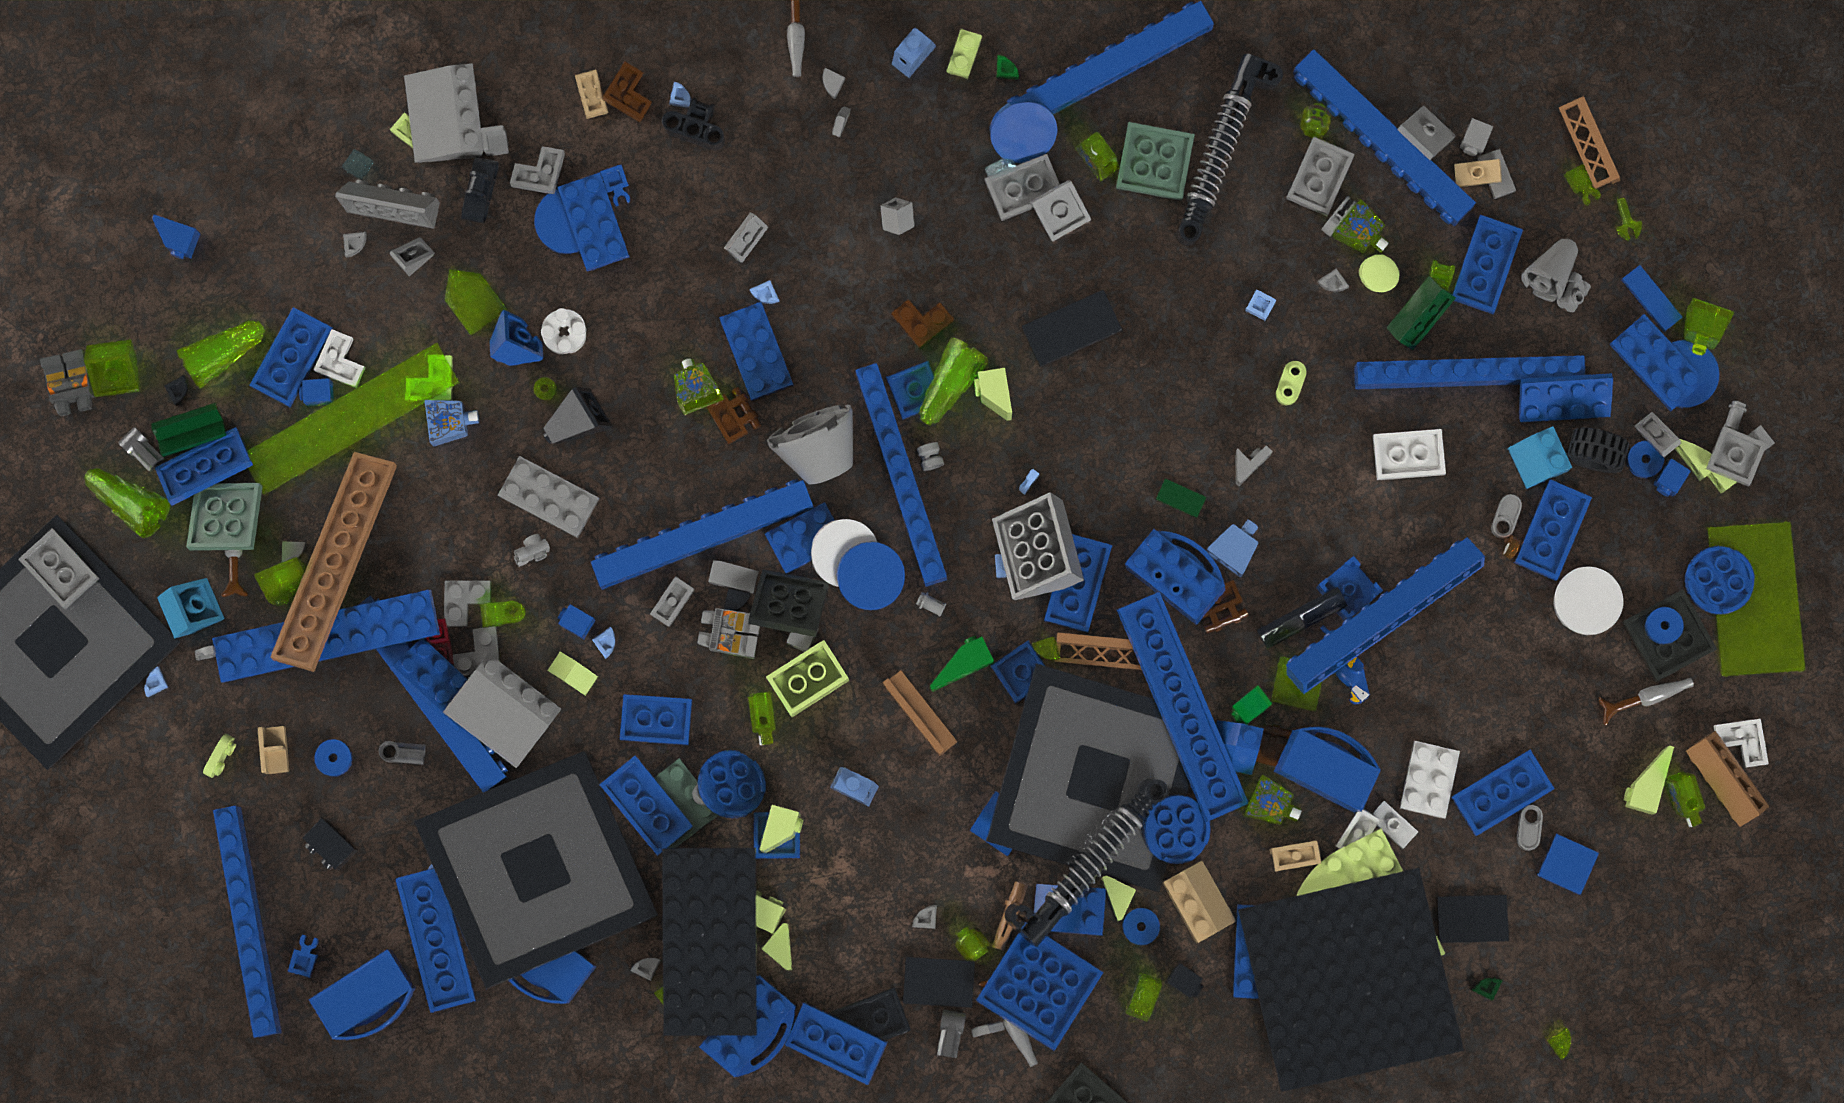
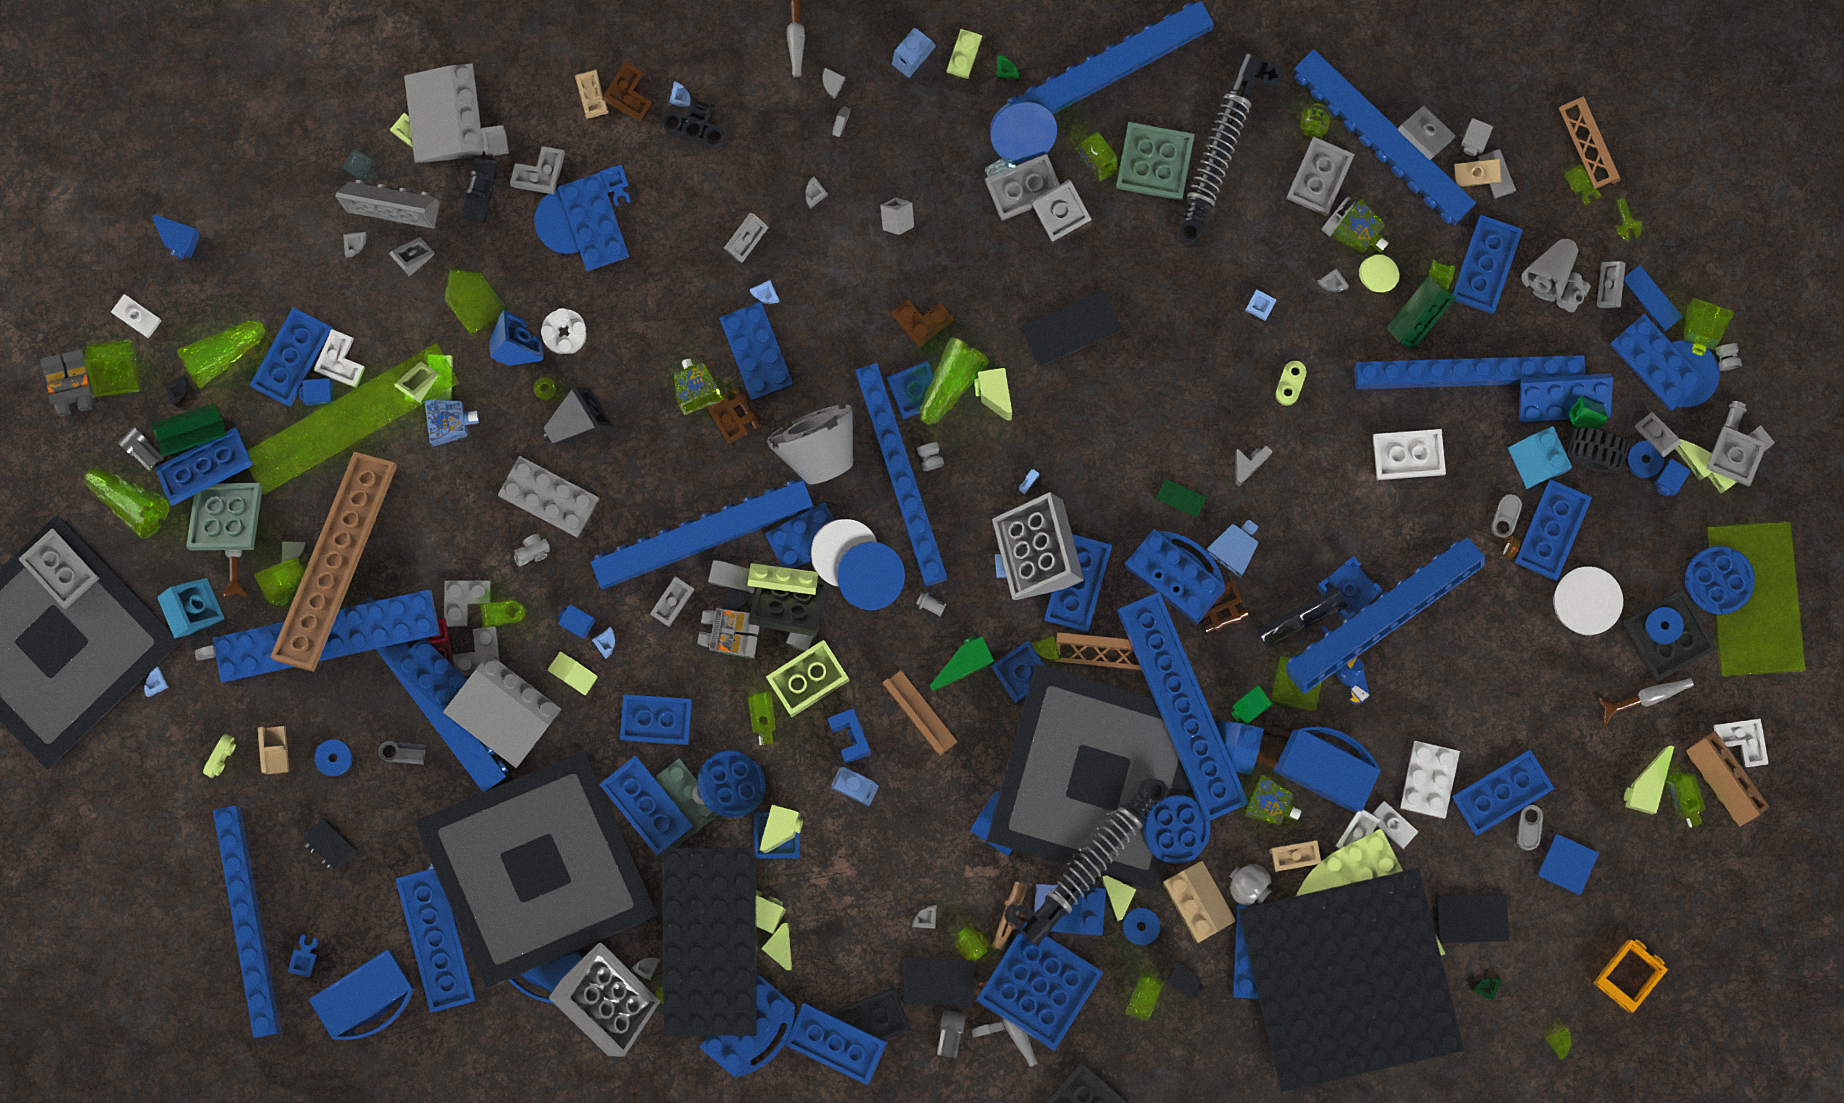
none -> white plate [111,294,162,339]
none -> yellowish green slope [395,362,439,403]
none -> light grey slope [549,943,660,1057]
none -> yellowish green plate [747,563,818,595]
none -> light grey tile [805,176,828,209]
none -> blue panel [828,708,871,765]
none -> light grey plant [1229,864,1272,906]
none -> green panel [1568,396,1608,429]
none -> light orange window [1593,939,1668,1013]
none -> light grey plate [1596,261,1626,308]
none -> light grey wheel [1715,343,1742,371]

